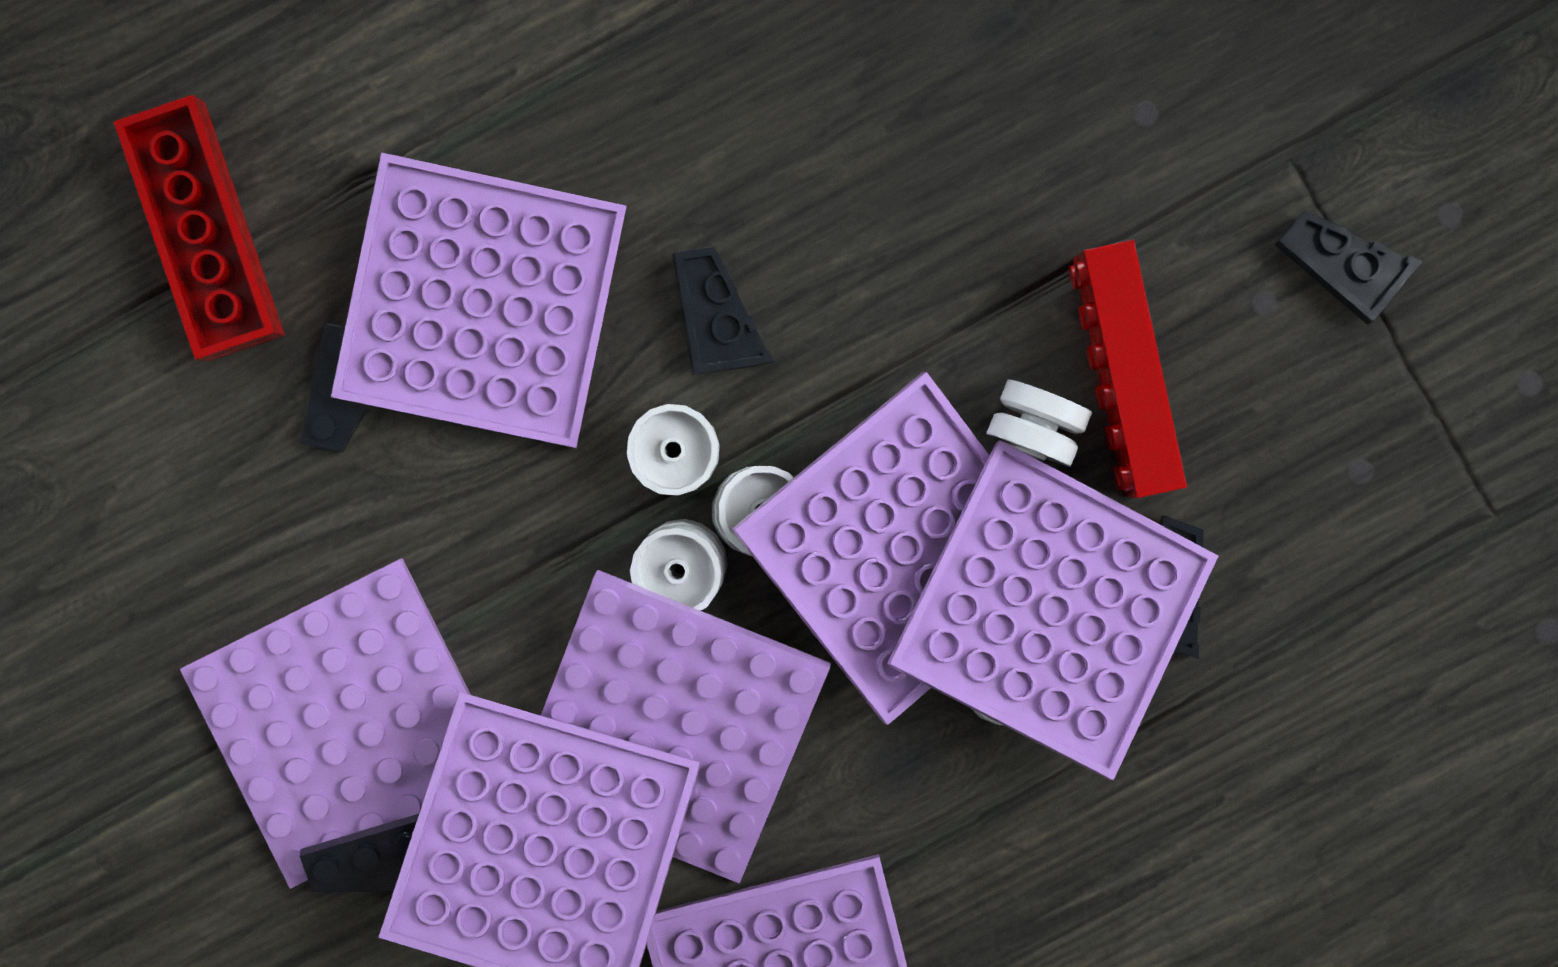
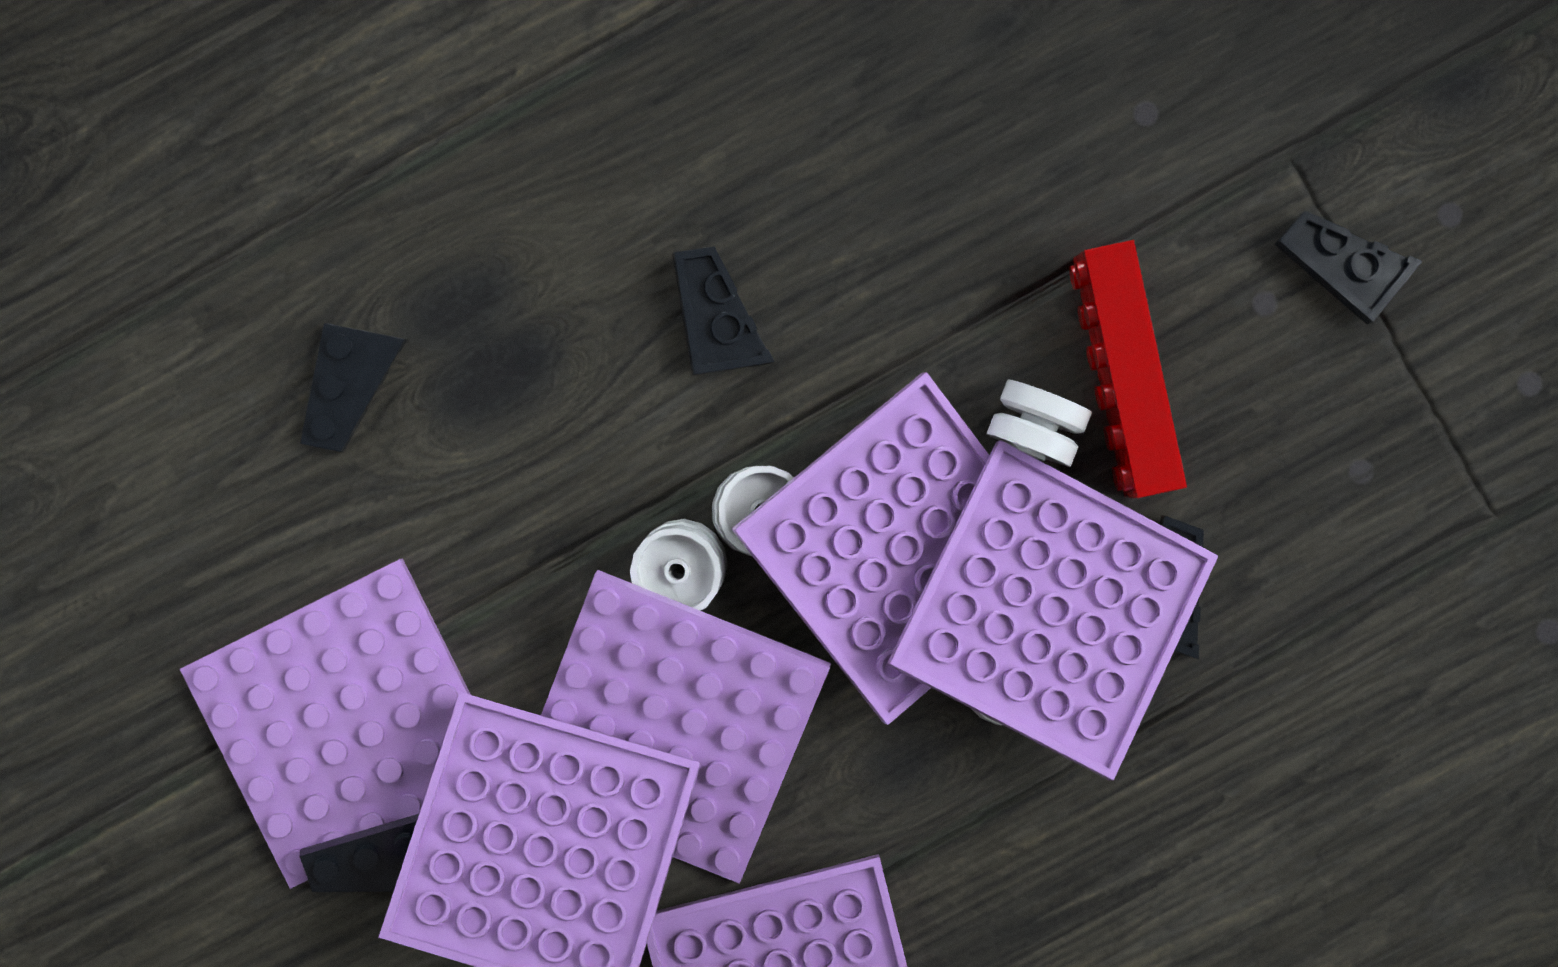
red brick [114,95,285,362] -> none
lavender plate [331,152,626,448] -> none
white wheel [627,404,720,496] -> none

